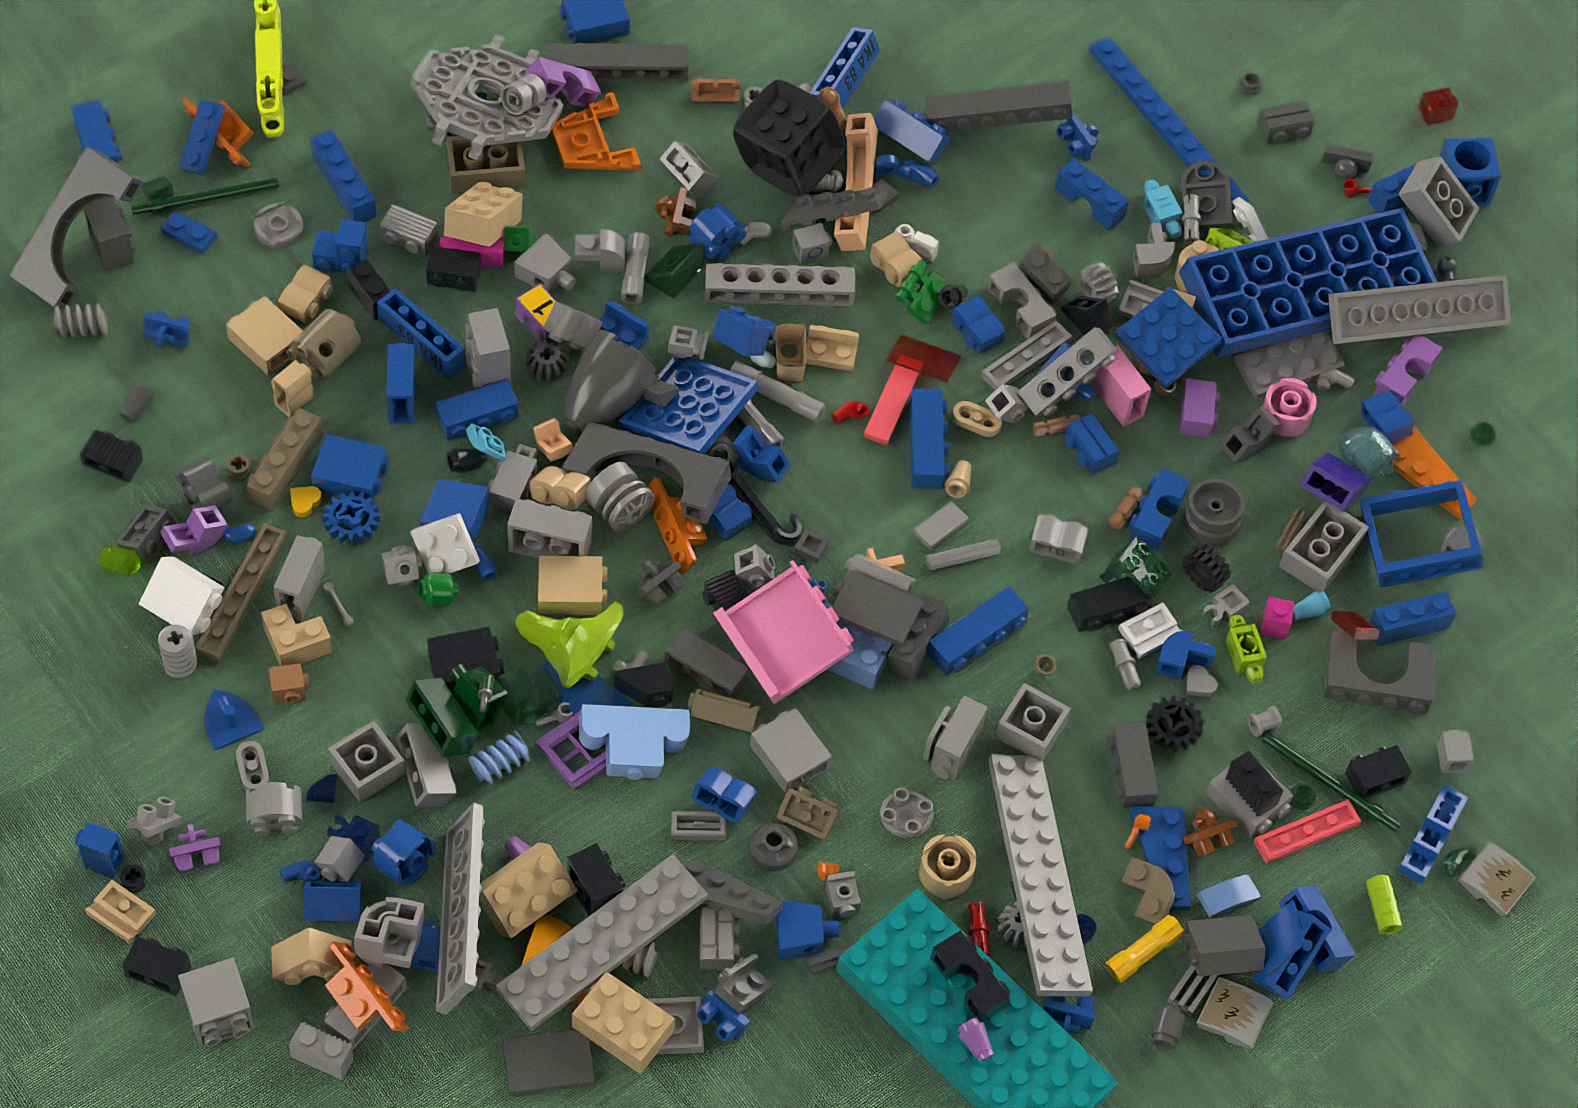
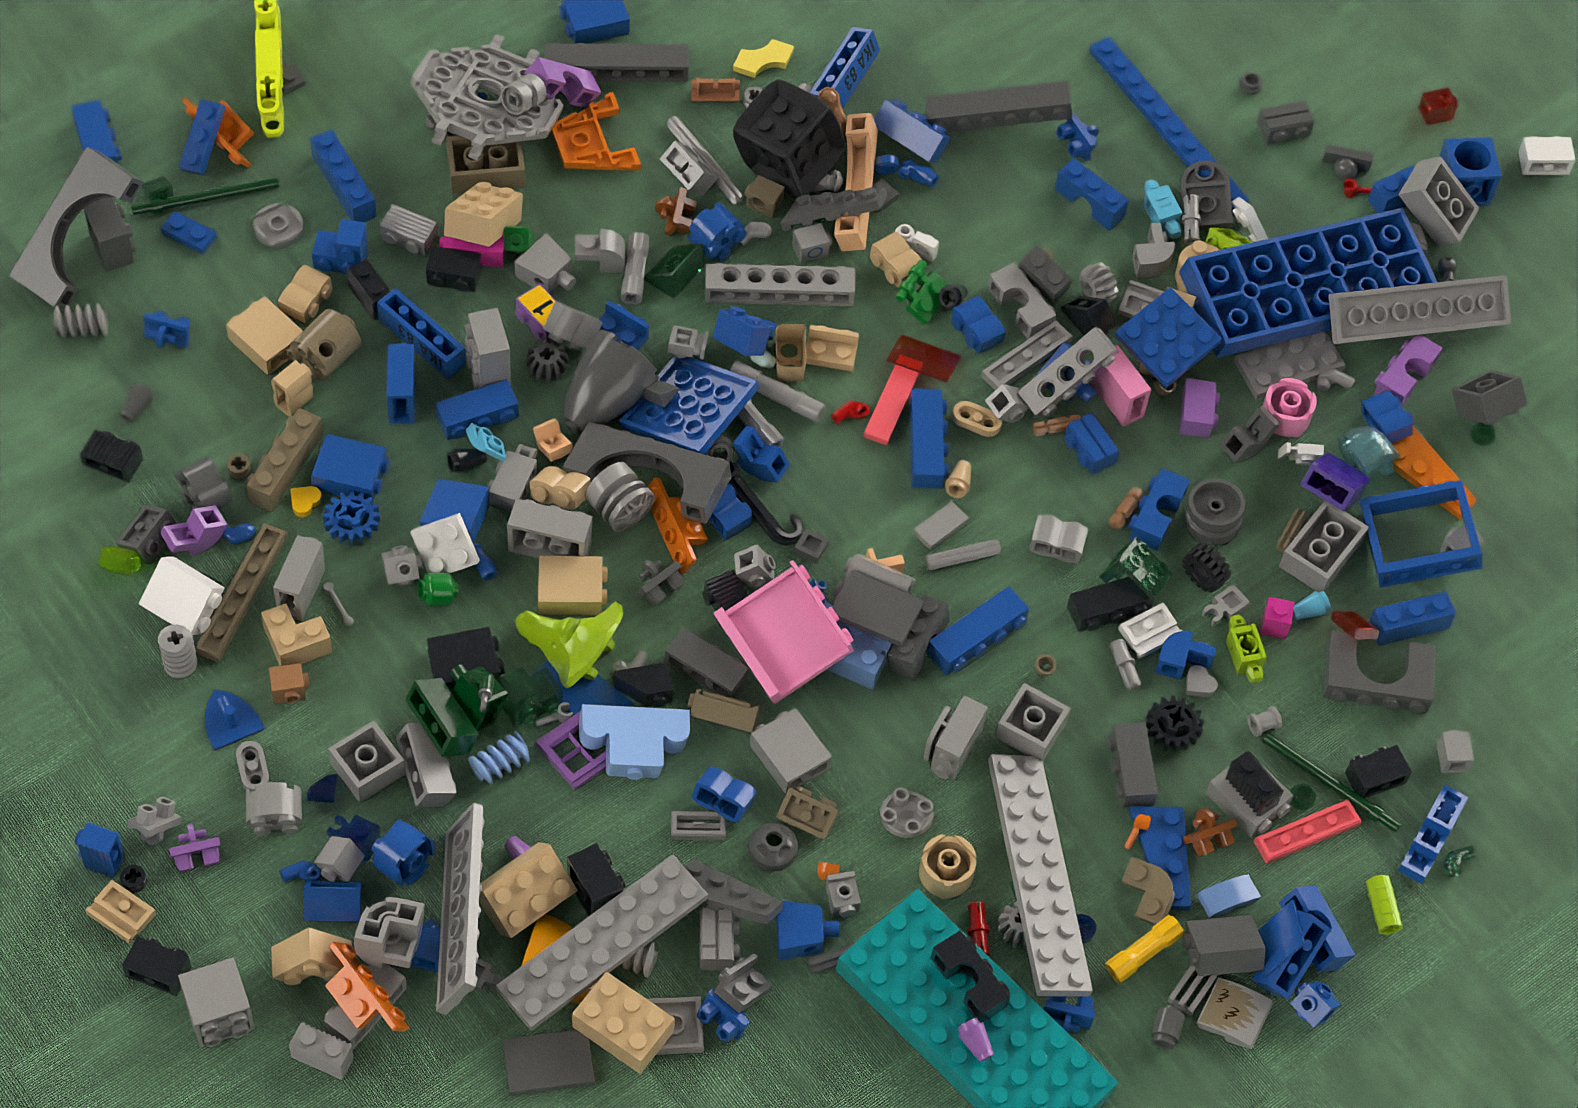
slope [1458,842,1536,917] -> none
none -> light grey axle [667,116,744,205]
none -> light yellow tile [733,39,794,78]
none -> dark tan brick [745,175,785,218]
none -> white plate [1277,442,1324,465]
none -> blue brick [1290,981,1341,1028]
none -> dark grey brick [1451,370,1528,425]
none -> white brick [1518,136,1575,175]

